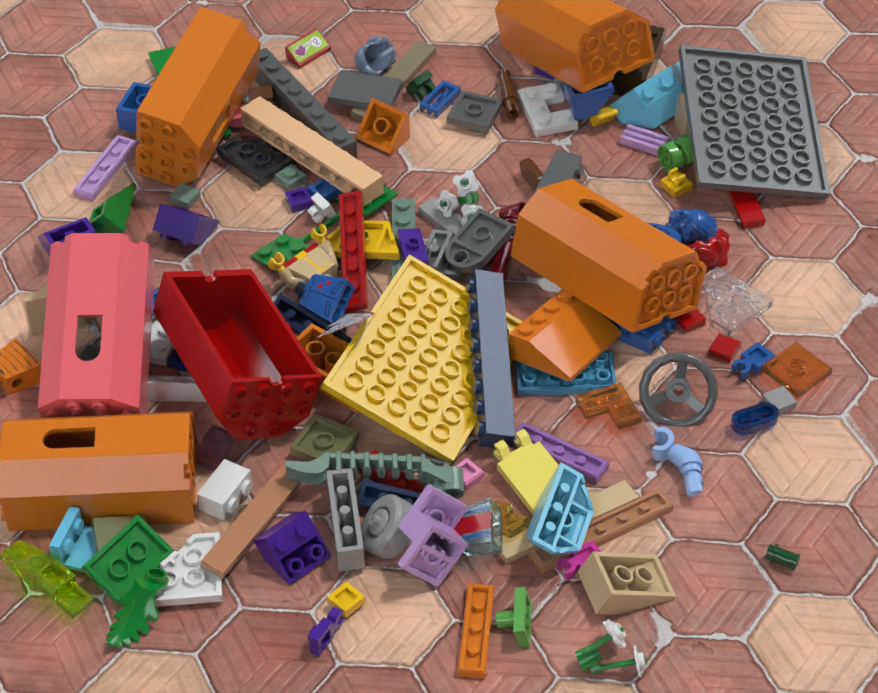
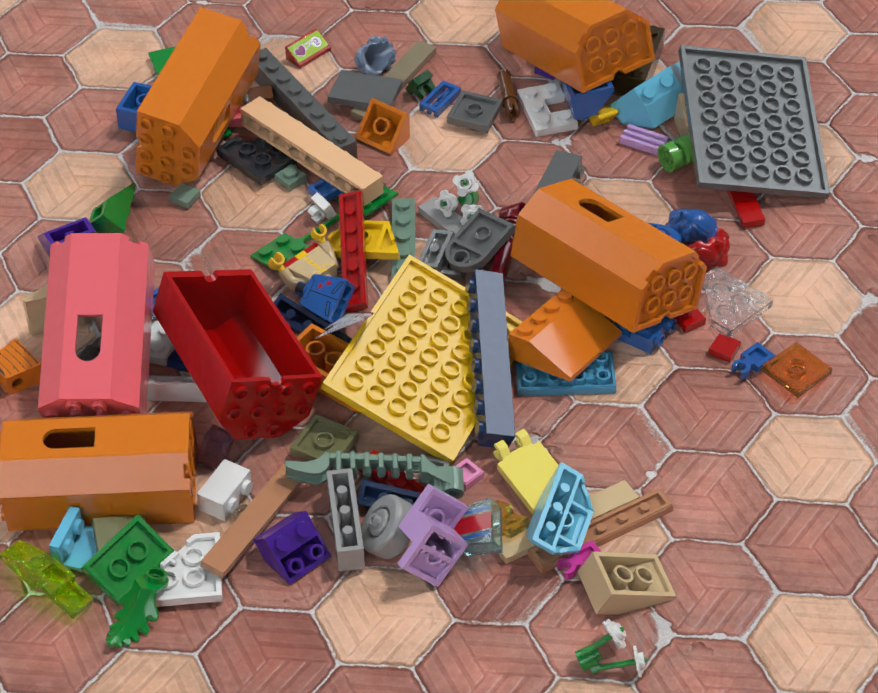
lavender tile [73,135,137,201] -> none
dark purple slope [152,204,219,247] -> none
dark purple tile [285,186,314,213] -> none
dark purple plate [308,607,344,657] -> none
yellow plate [327,581,365,618] -> none
dark purple plate [397,228,429,265] -> none
orange tile [458,583,495,679] -> none
bright green tile [496,587,532,648] -> none
medium lavender tile [511,422,610,484] -> none
reddish brown tile [519,158,544,192] -> none
clear orange plate [575,382,642,430] -> none
dark grey piece [639,352,718,427] -> none
light blue piece [652,427,704,497] -> none
yellow tile [660,167,692,198] -> none
clear blue plate [731,402,779,435] -> none
light grey tile [762,386,797,416] -> none
dark green pin [765,544,800,570] -> none

